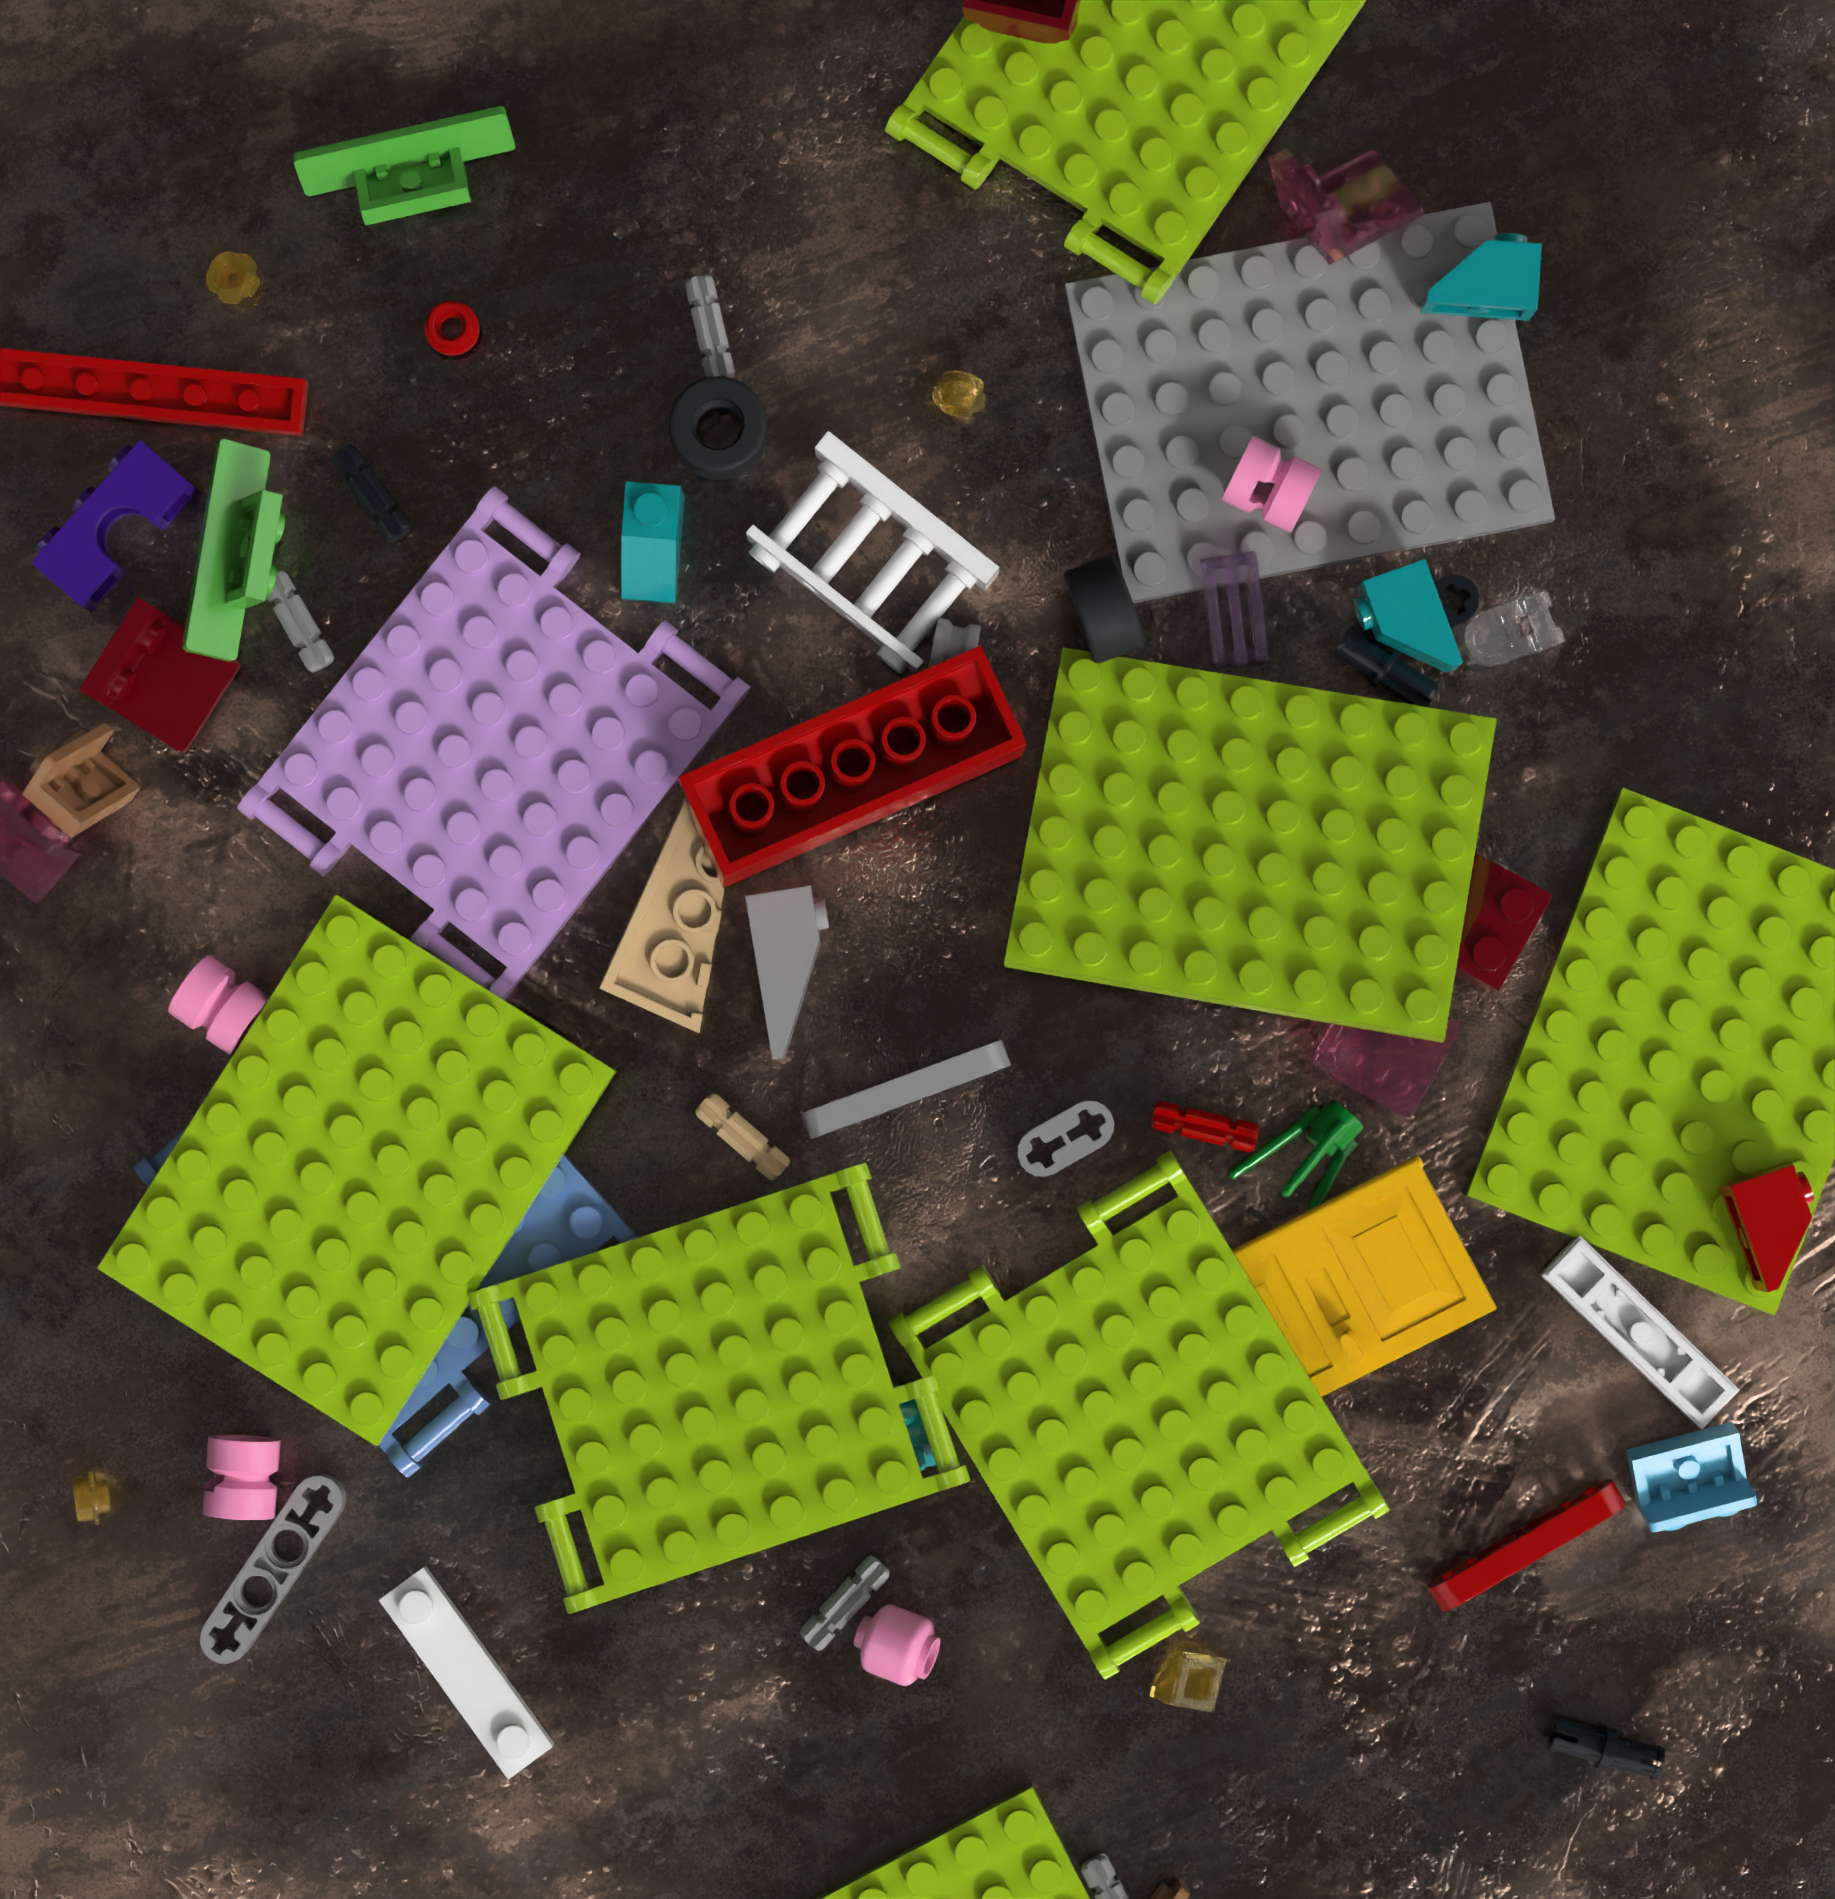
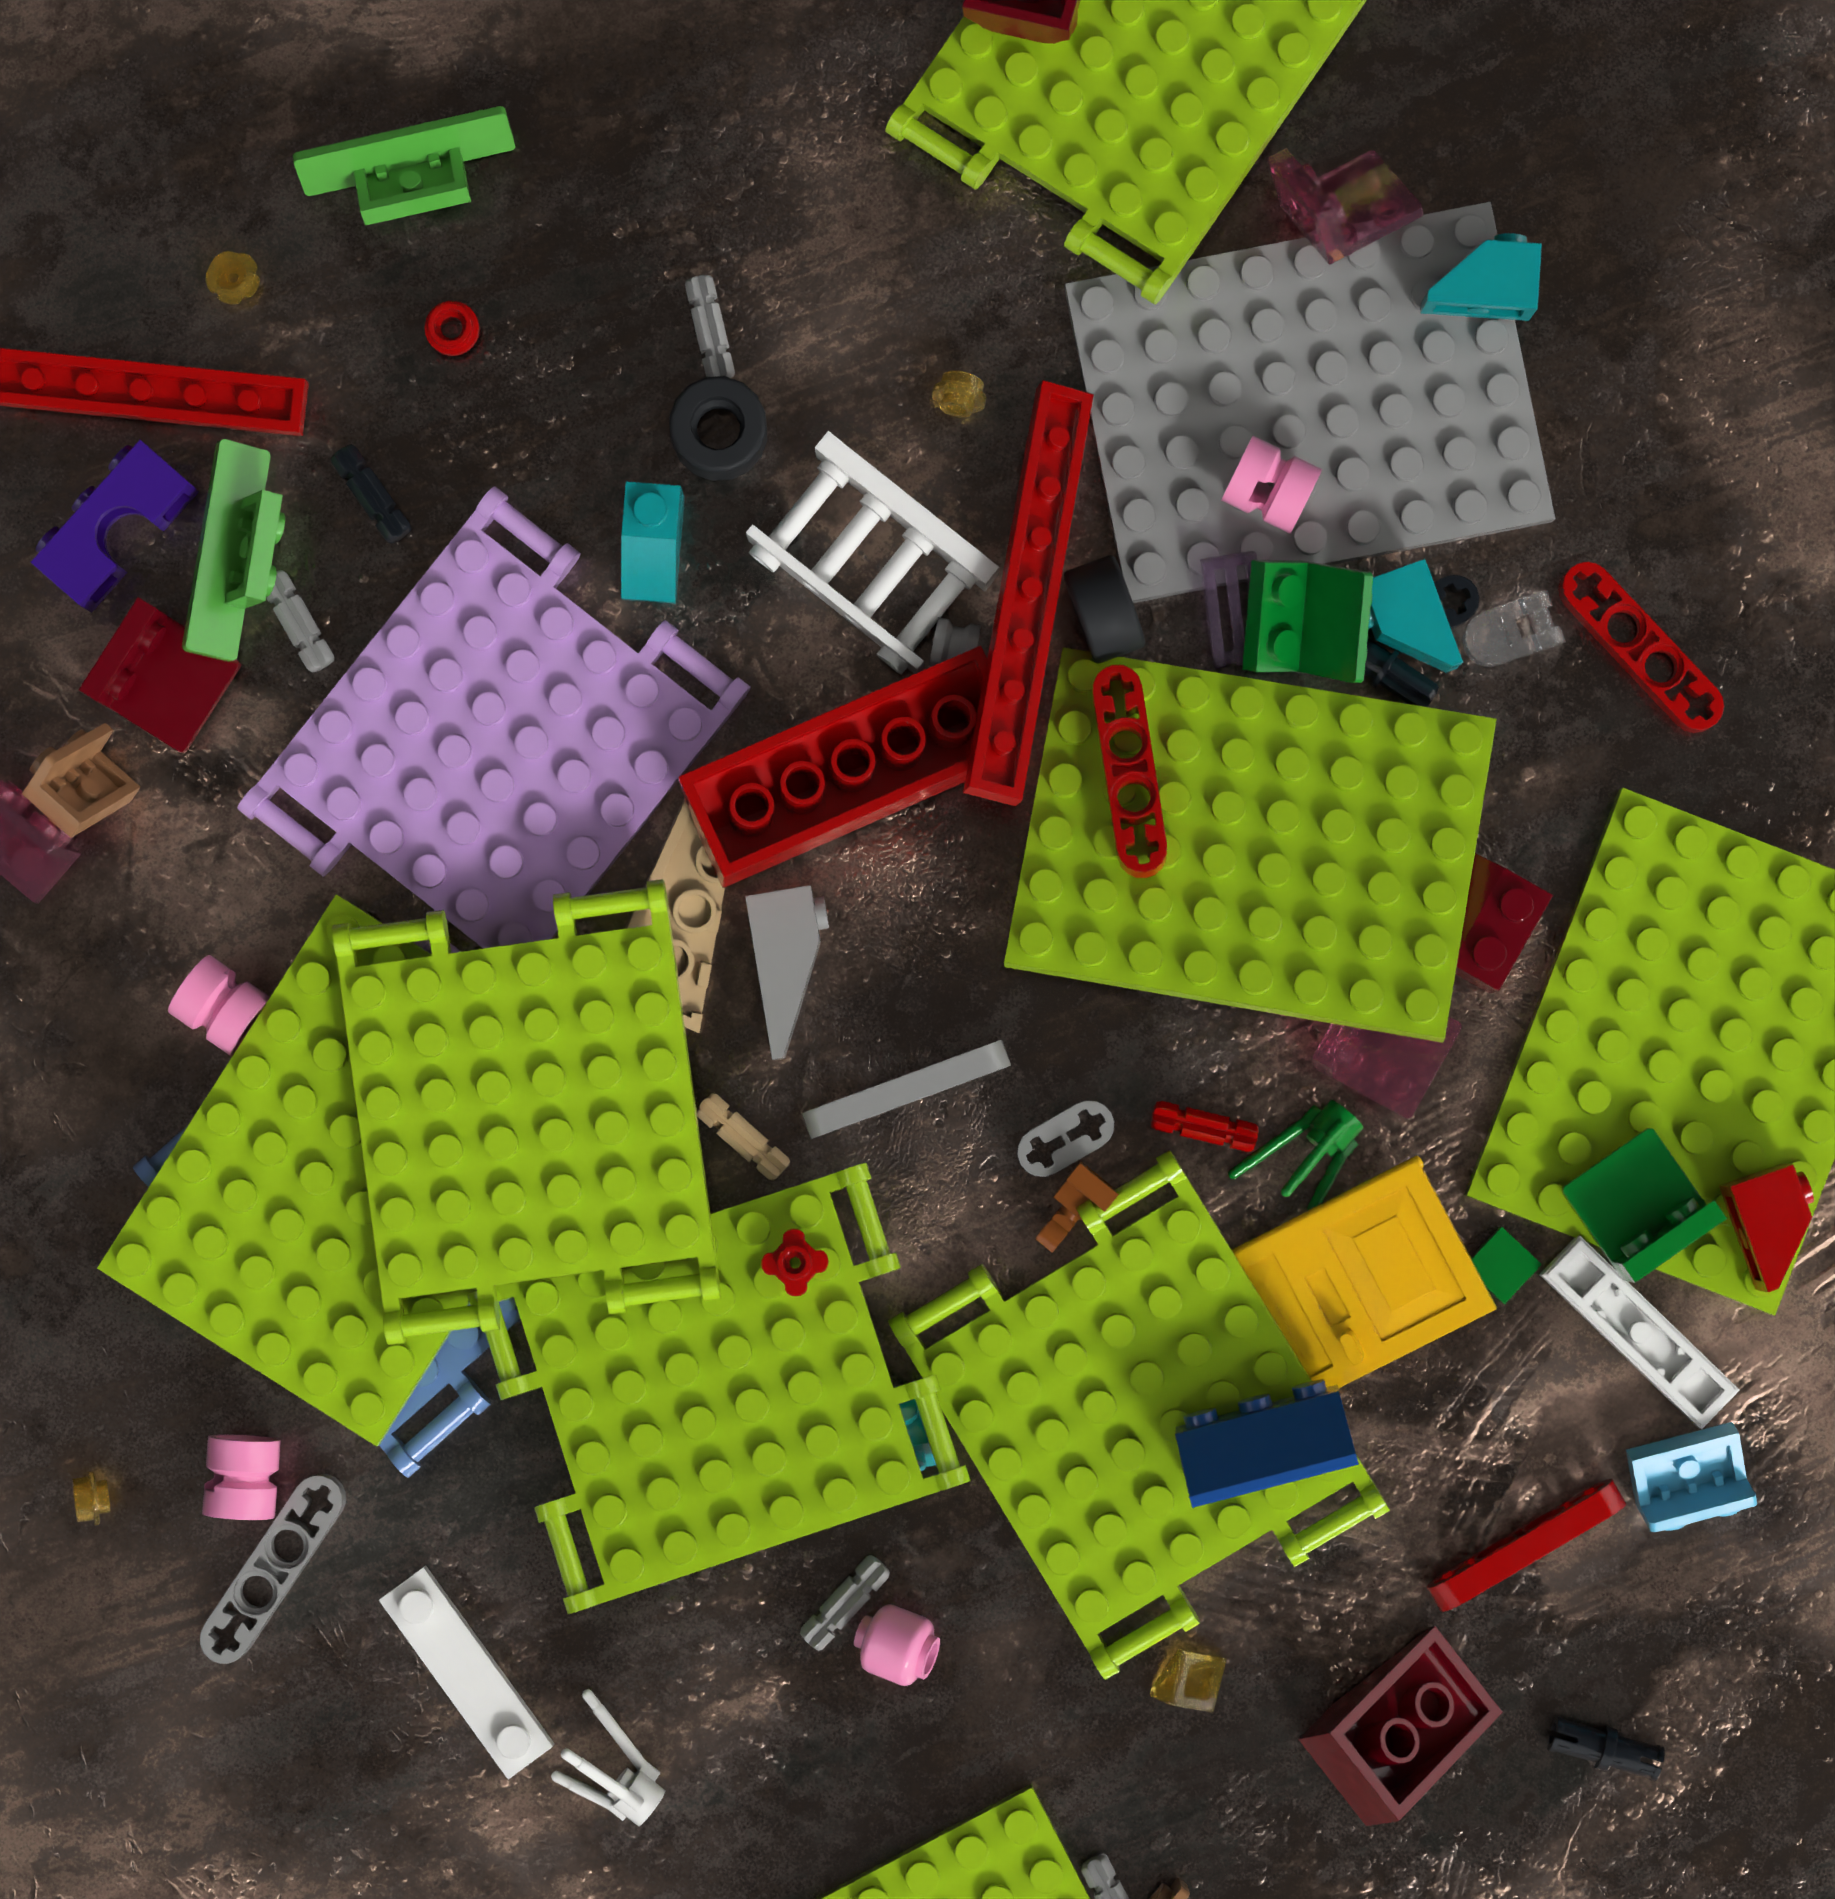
none -> lime plate [332,879,721,1345]
none -> white plant [551,1689,666,1826]
none -> red plate [761,1229,829,1296]
none -> red plate [963,380,1094,806]
none -> dark orange piece [1035,1160,1119,1253]
none -> red beam [1093,665,1167,878]
none -> blue slope [1175,1379,1359,1508]
none -> green bracket [1243,560,1373,683]
none -> dark red slope [1298,1626,1503,1826]
none -> green tile [1471,1226,1542,1304]
none -> red beam [1558,562,1724,733]
none -> green bracket [1561,1128,1727,1283]

